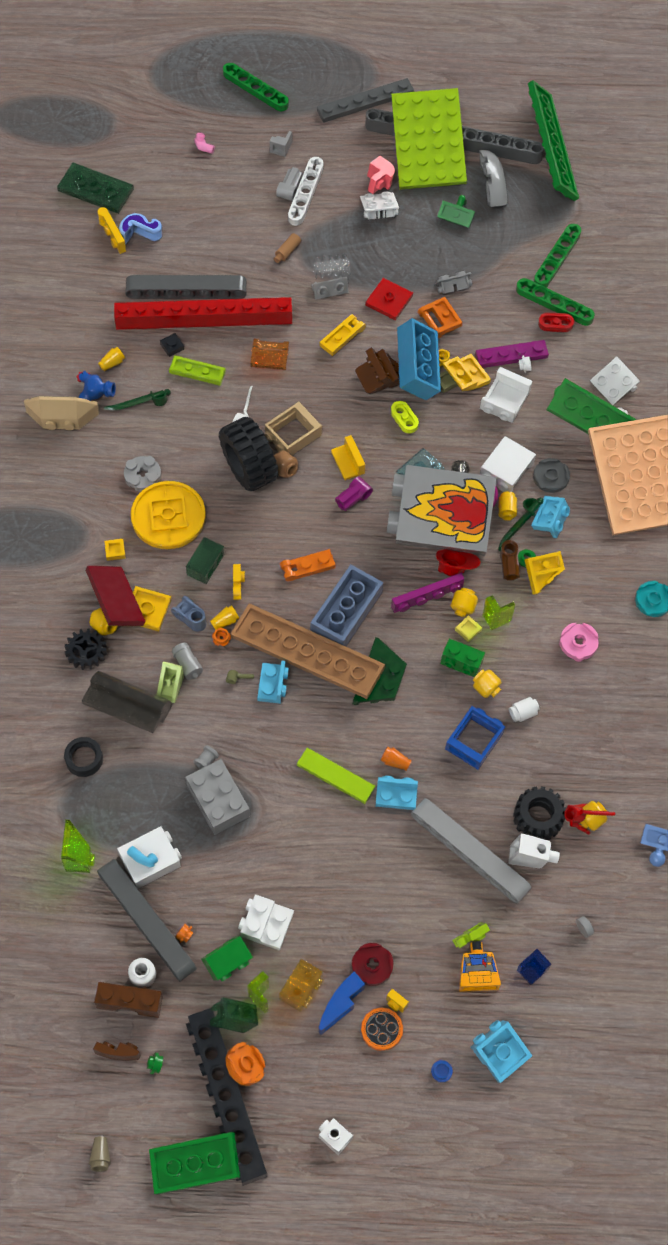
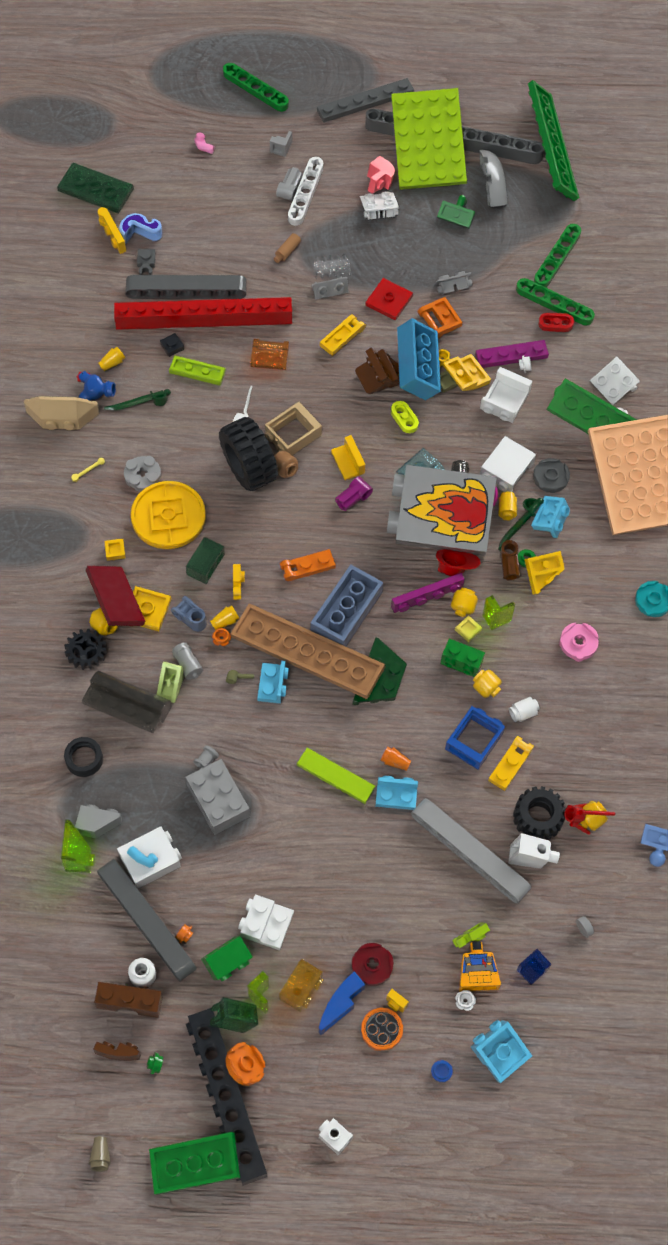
none -> light yellow hinge [71,458,105,482]
none -> light grey slope [75,804,122,838]
none -> dark grey plate [137,249,156,275]
none -> white plate [455,990,476,1011]
none -> yellow plate [488,736,534,791]

